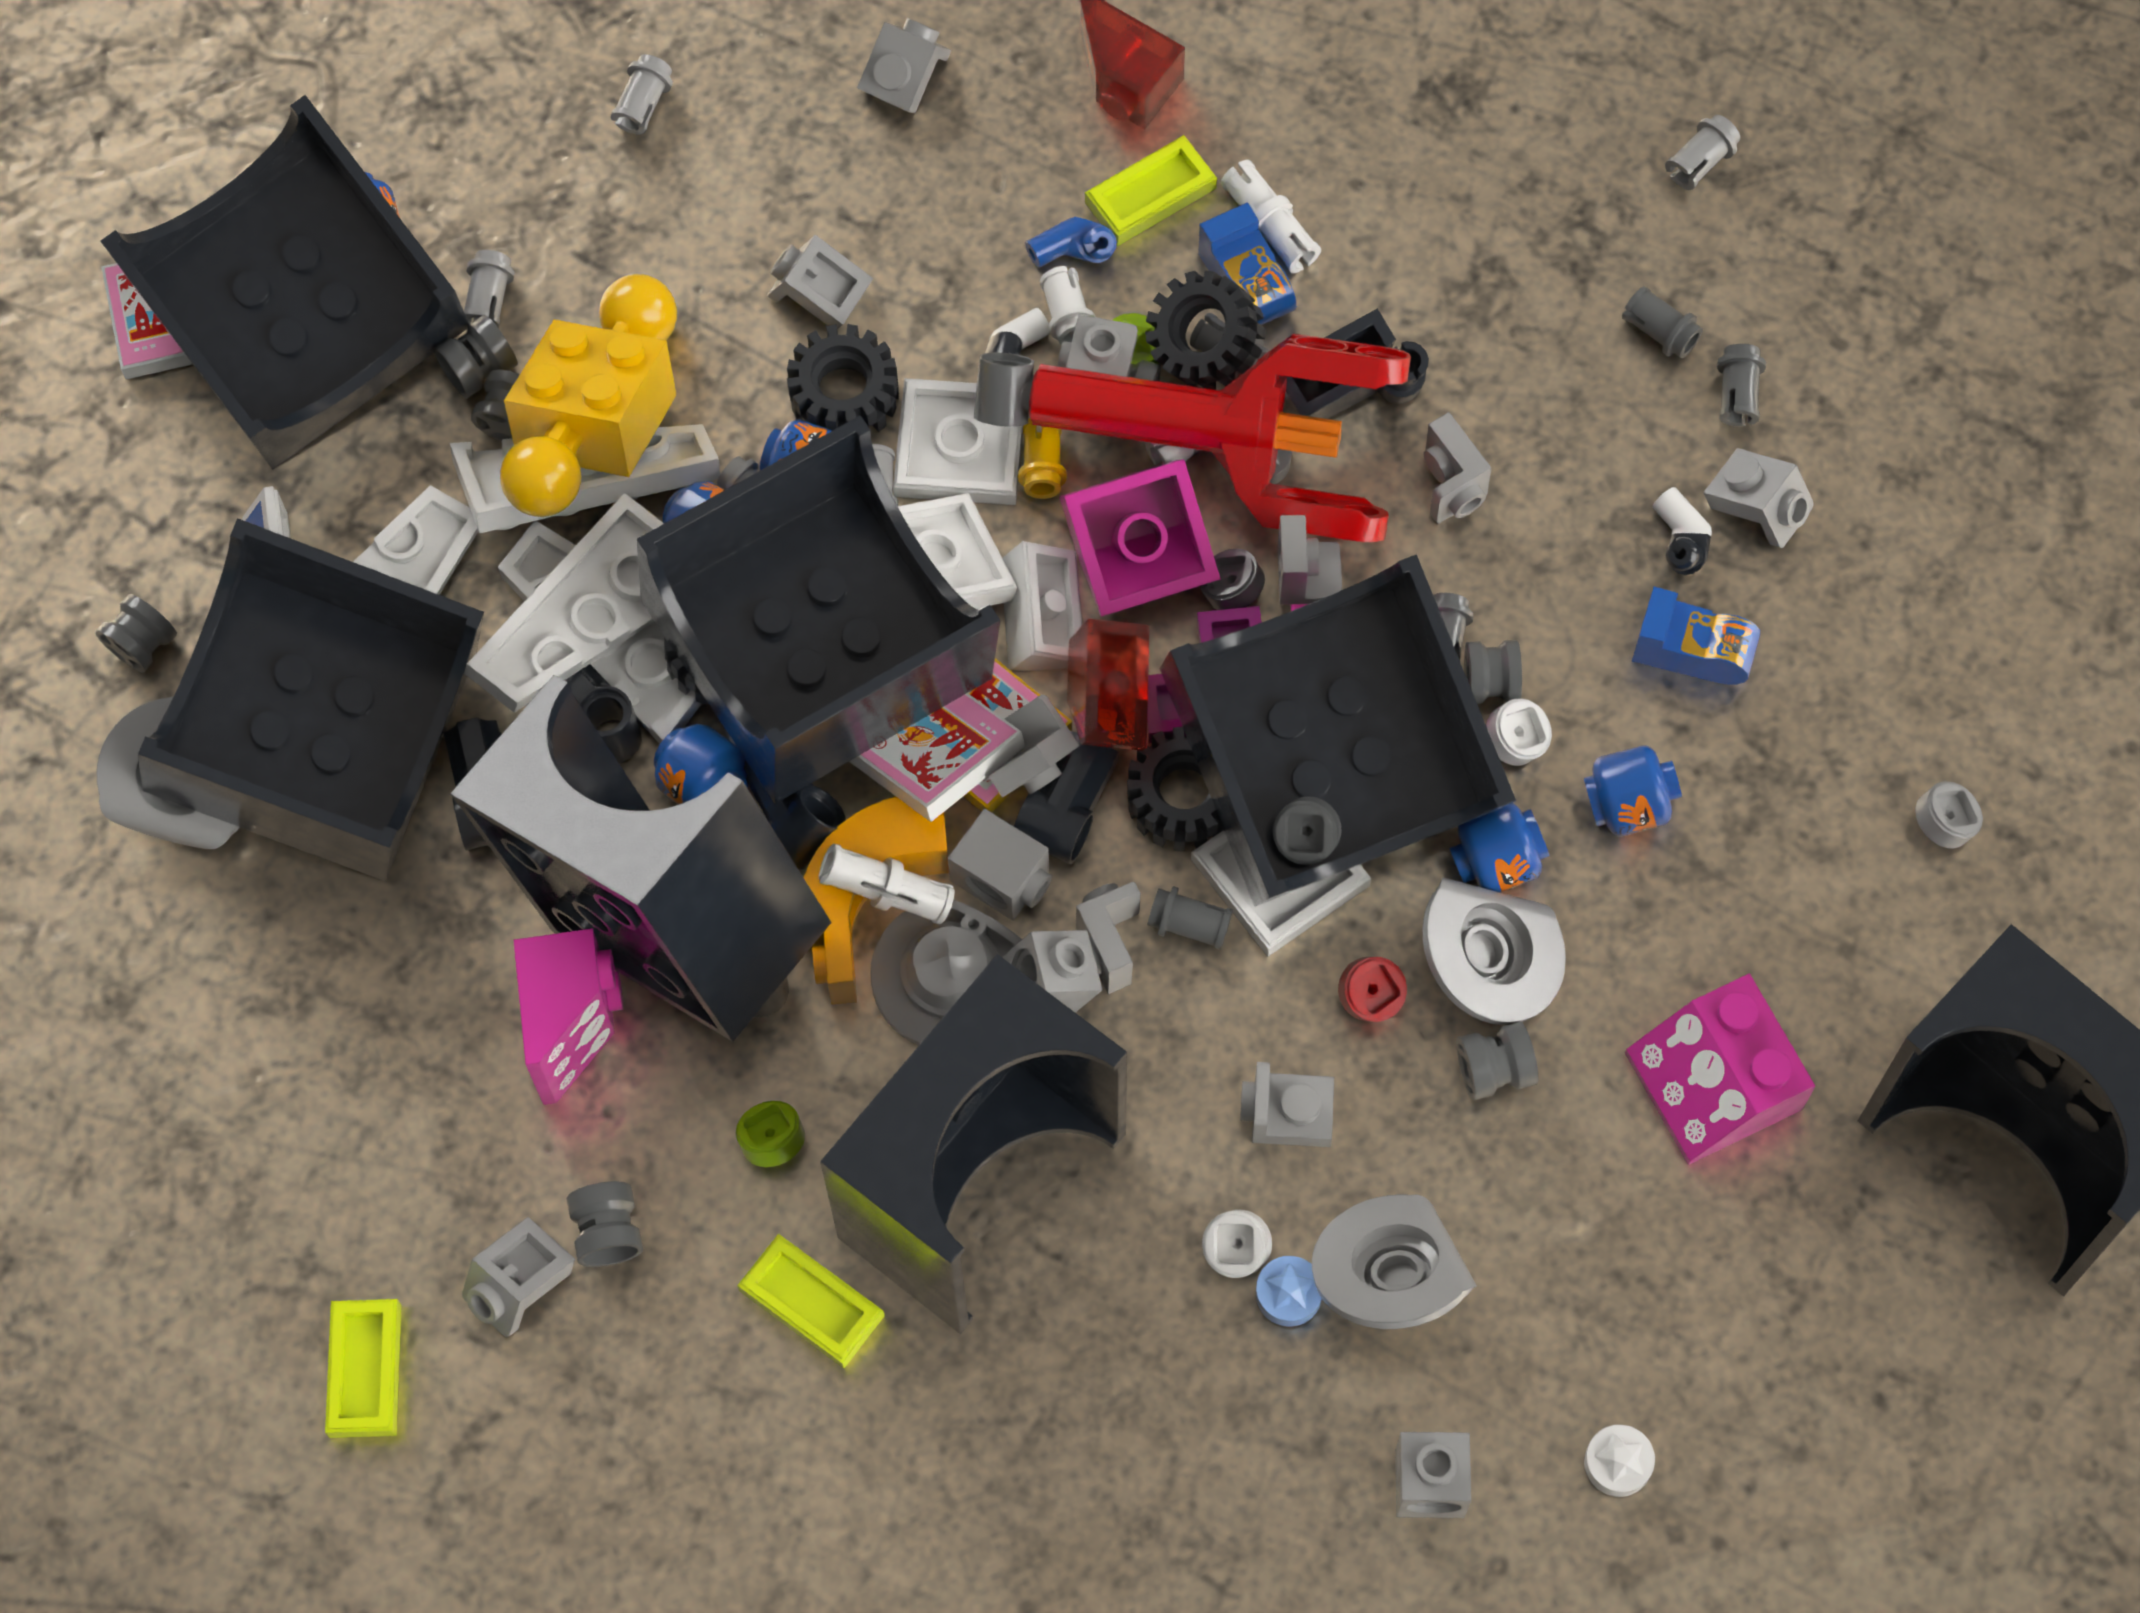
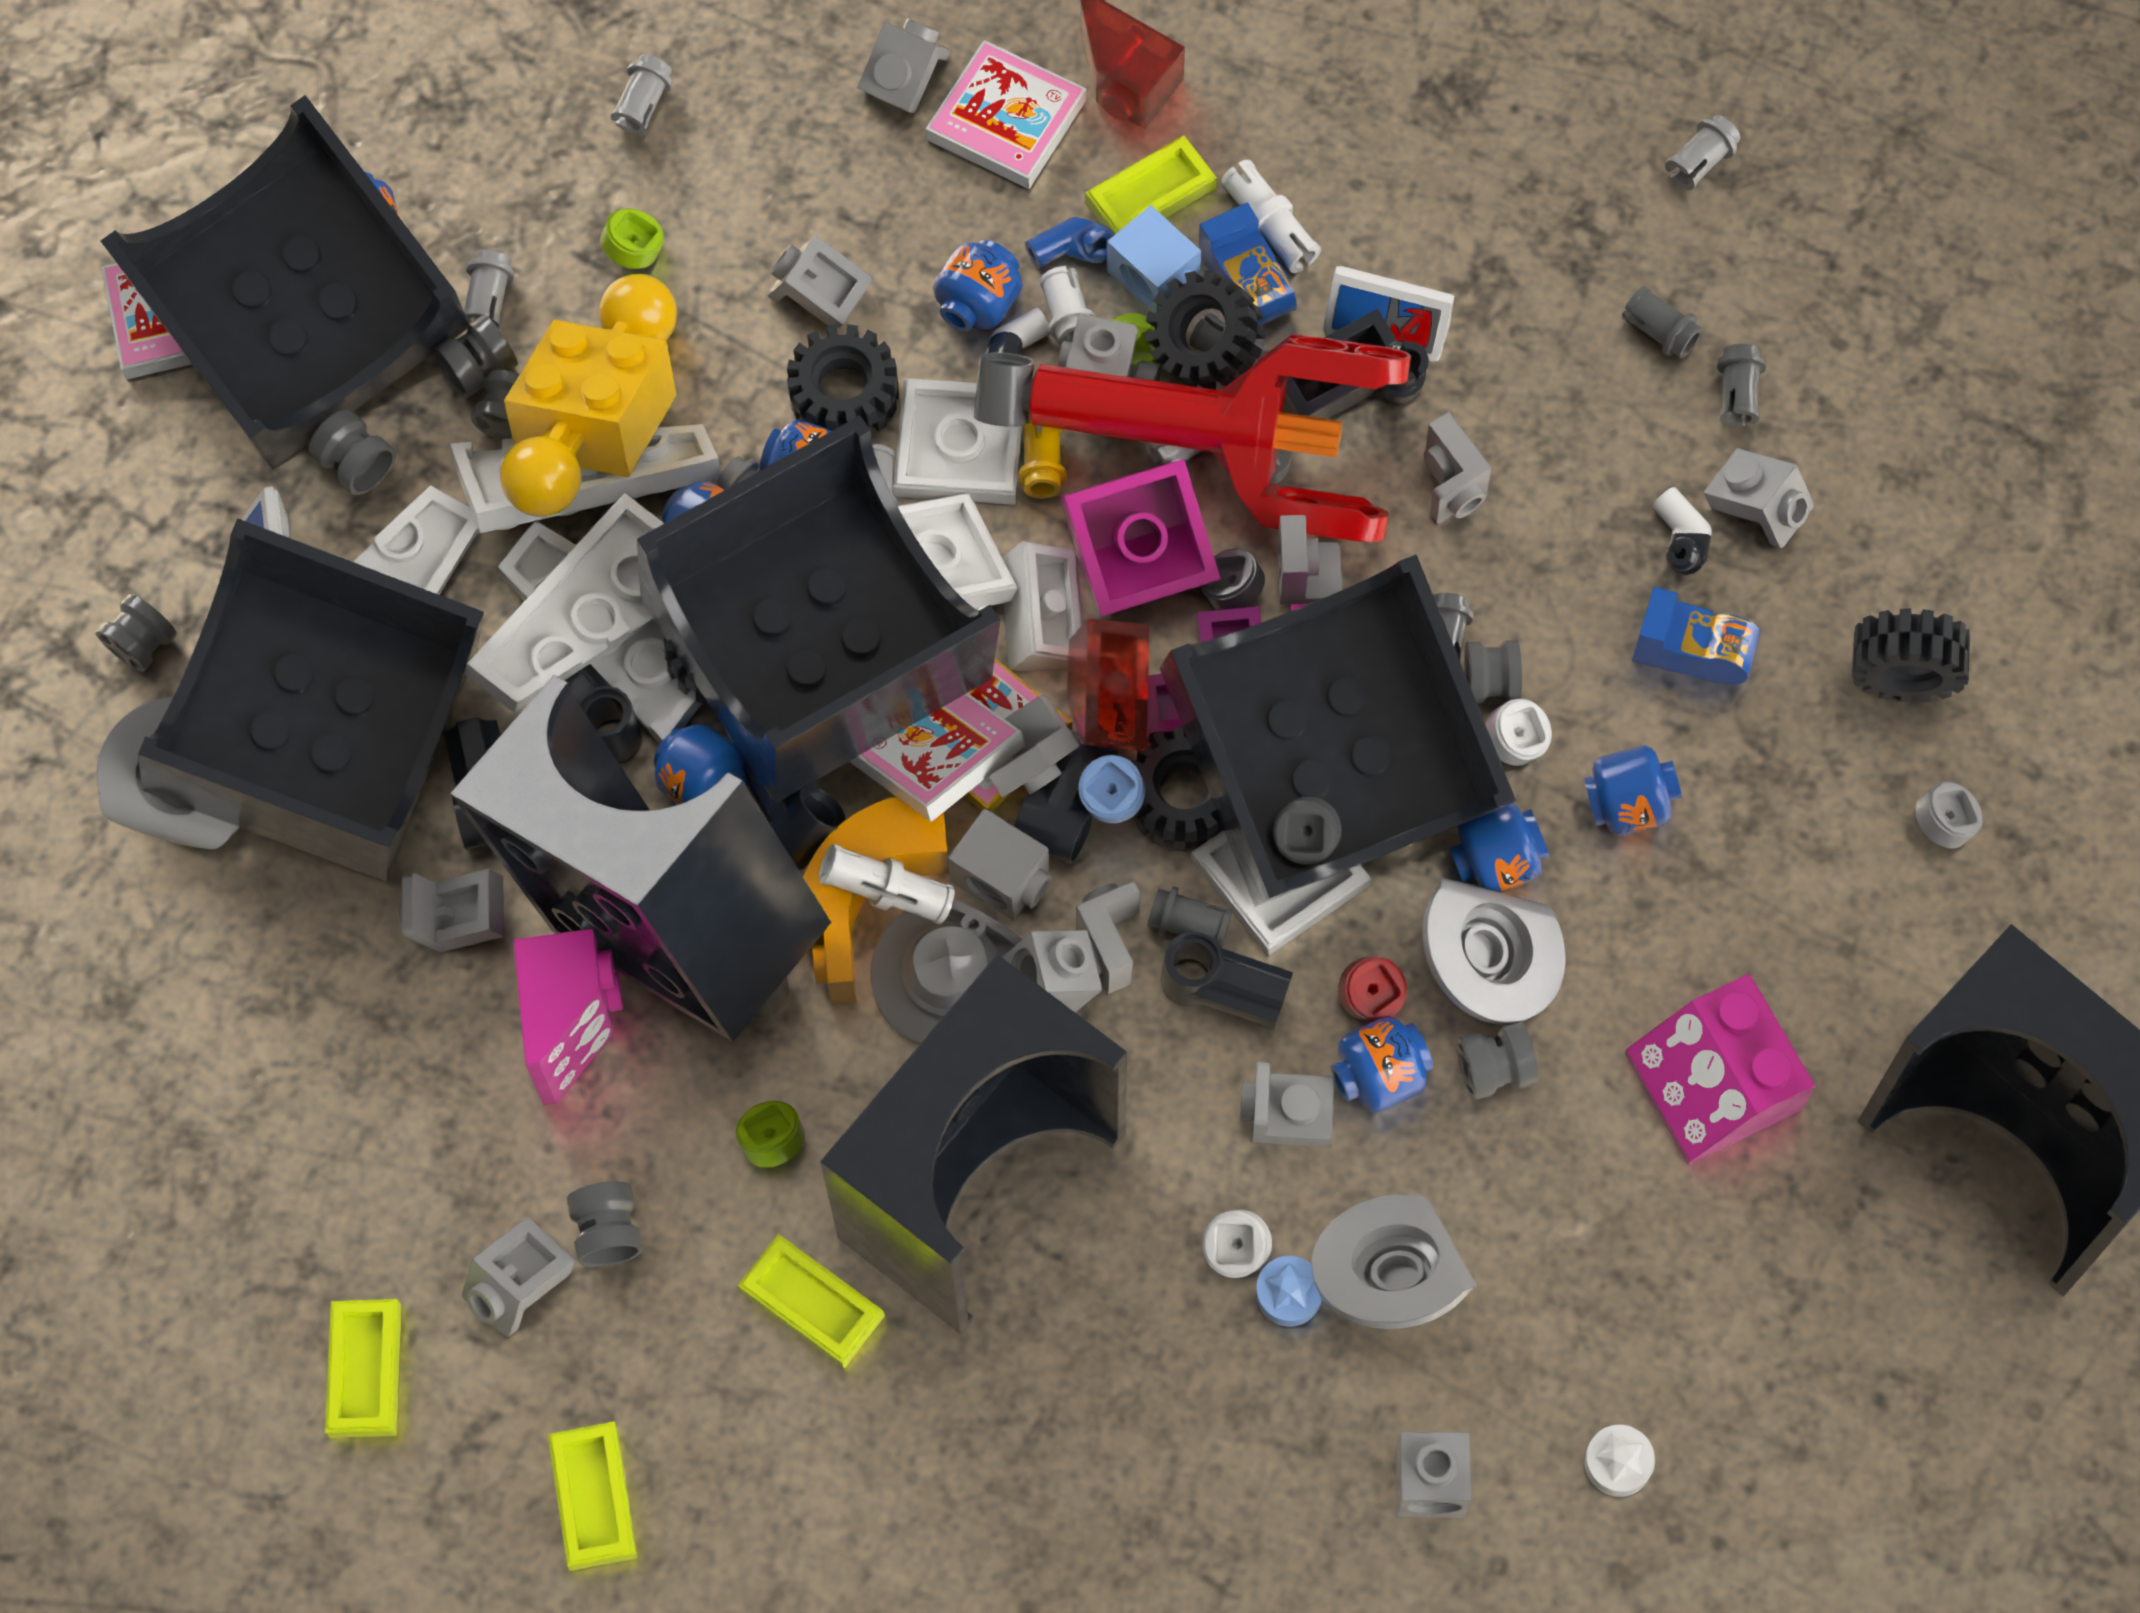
none -> dark grey wheel [308,409,396,495]
none -> light grey bracket [399,869,504,953]
none -> neon yellow tile [548,1421,637,1571]
none -> lime tile [600,208,664,269]
none -> tile [925,40,1087,189]
none -> blue head [933,240,1023,332]
none -> light blue tile [1079,755,1145,823]
none -> light blue brick [1107,205,1201,314]
none -> black piece [1160,931,1293,1028]
none -> slope [1323,266,1455,362]
none -> blue head [1331,1016,1433,1113]
none -> black tyre [1852,608,1970,702]

